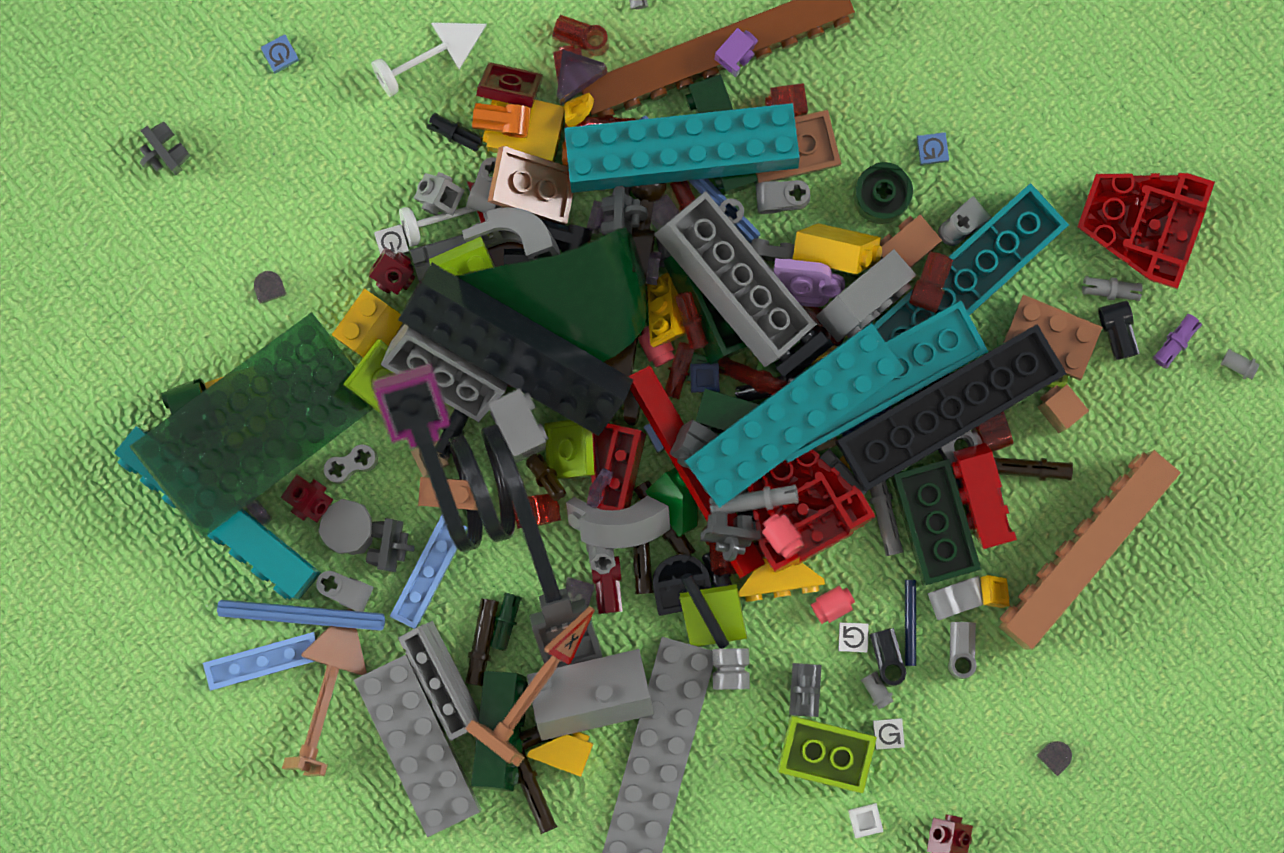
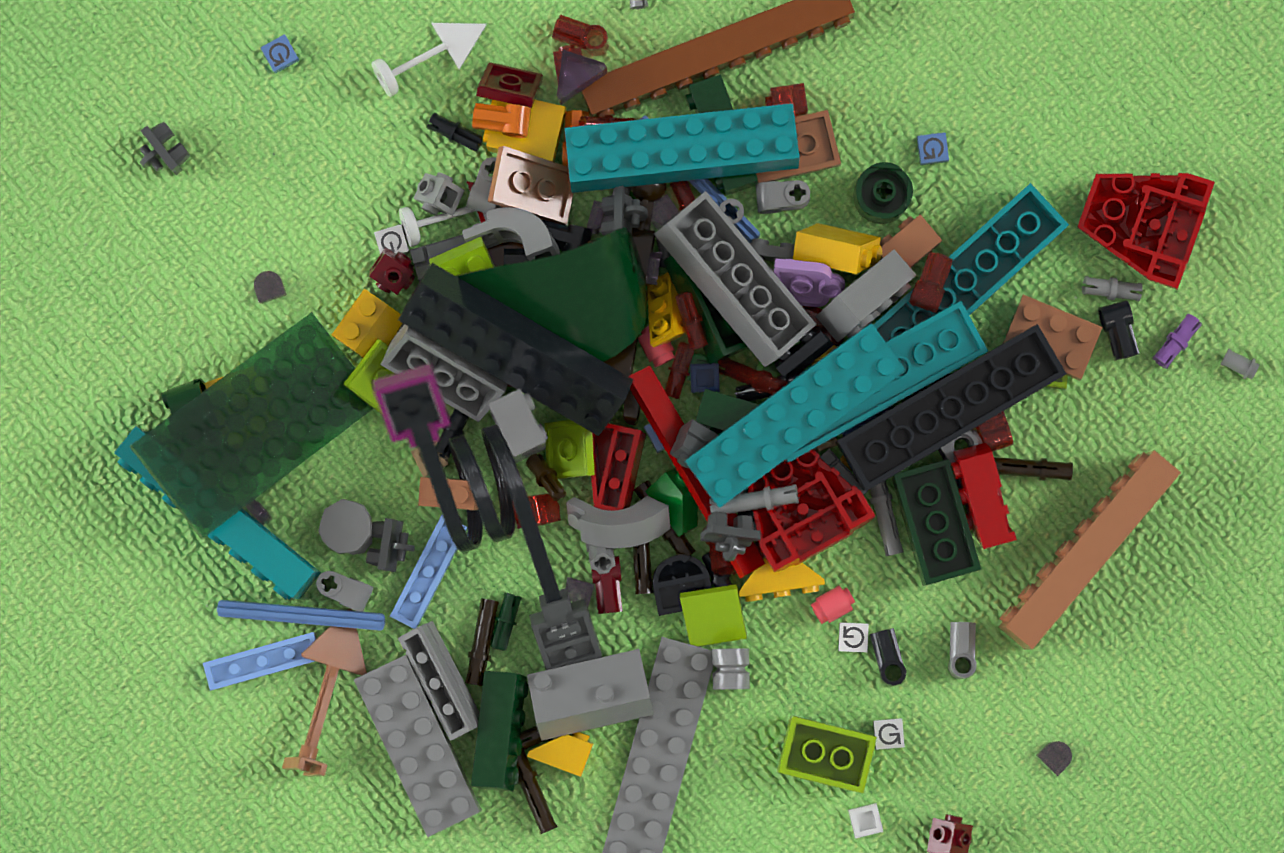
dark red brick [280,474,334,523] -> none
light grey axle [324,444,378,484] -> none
nougat piece [465,606,595,767] -> none
yellow tile [564,93,594,127] -> none
clear purple tile [587,468,612,509] -> none
black bar [681,573,729,649] -> none
medium lavender brick [715,28,758,77] -> none
coral brick [762,514,804,559] -> none
dark grey hips [789,663,822,717] -> none
light grey pin [861,671,893,709] -> none
dark blue bar [905,580,916,666] -> none
light grey axle [928,576,983,620] -> none
light grey piece [938,196,992,246] -> none
yellow tile [980,575,1010,608] -> none
nougat brick [1037,384,1089,433] -> none

